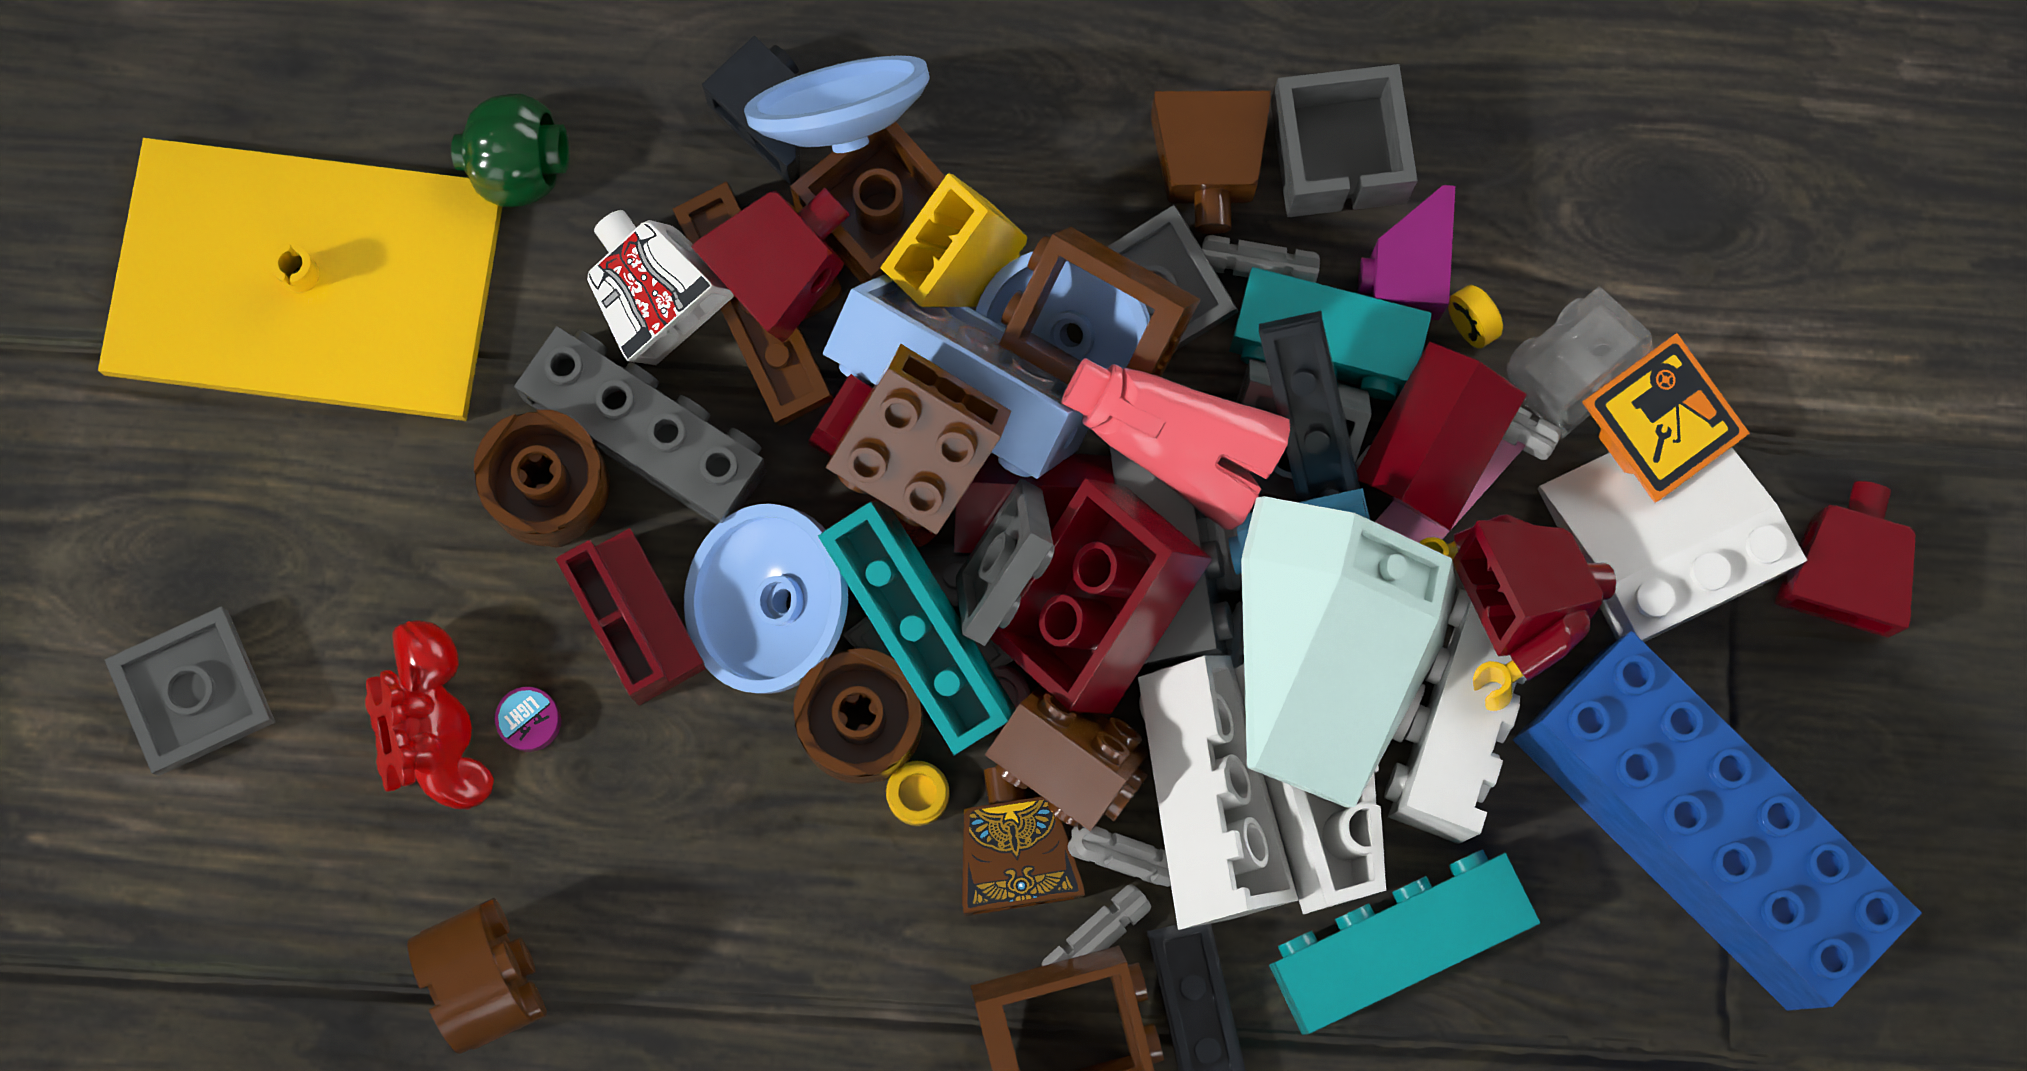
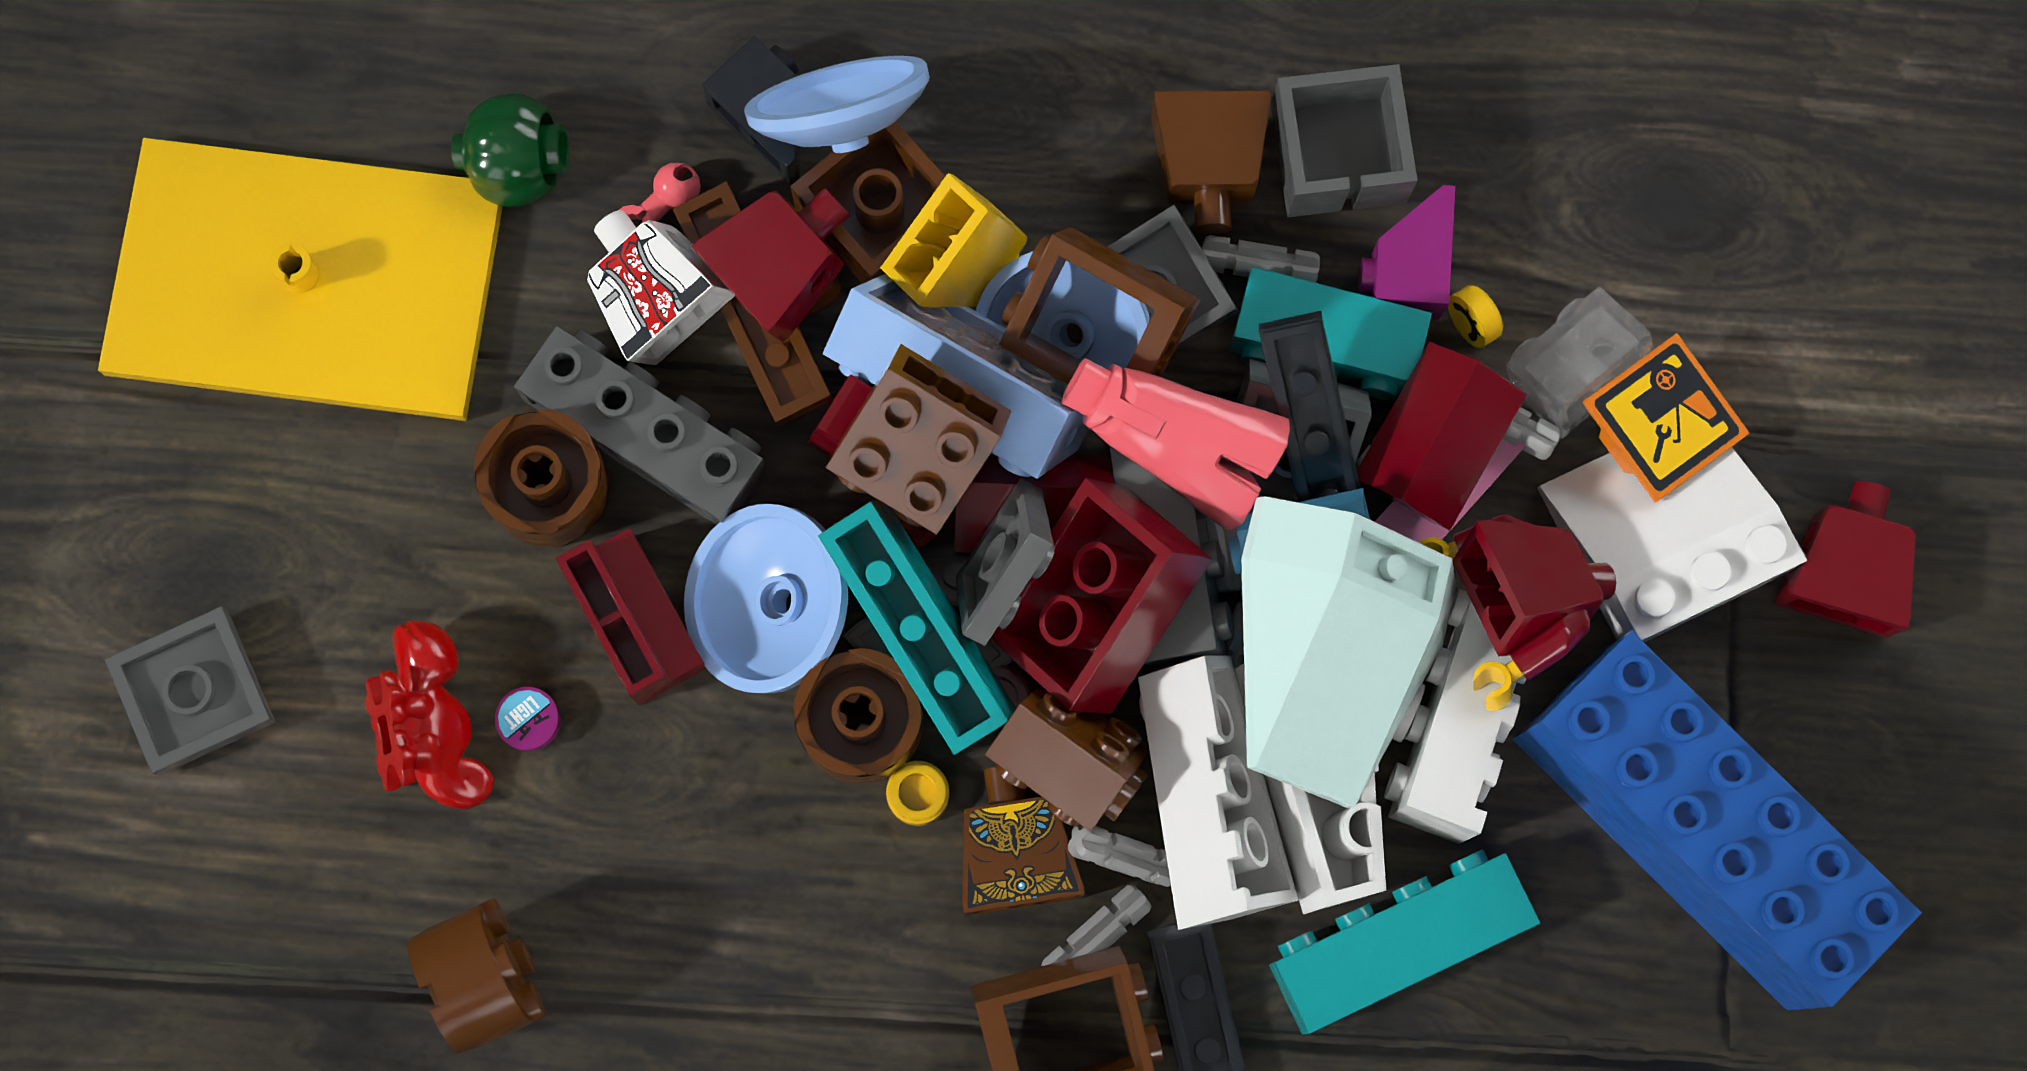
none -> coral arm [617,162,701,223]

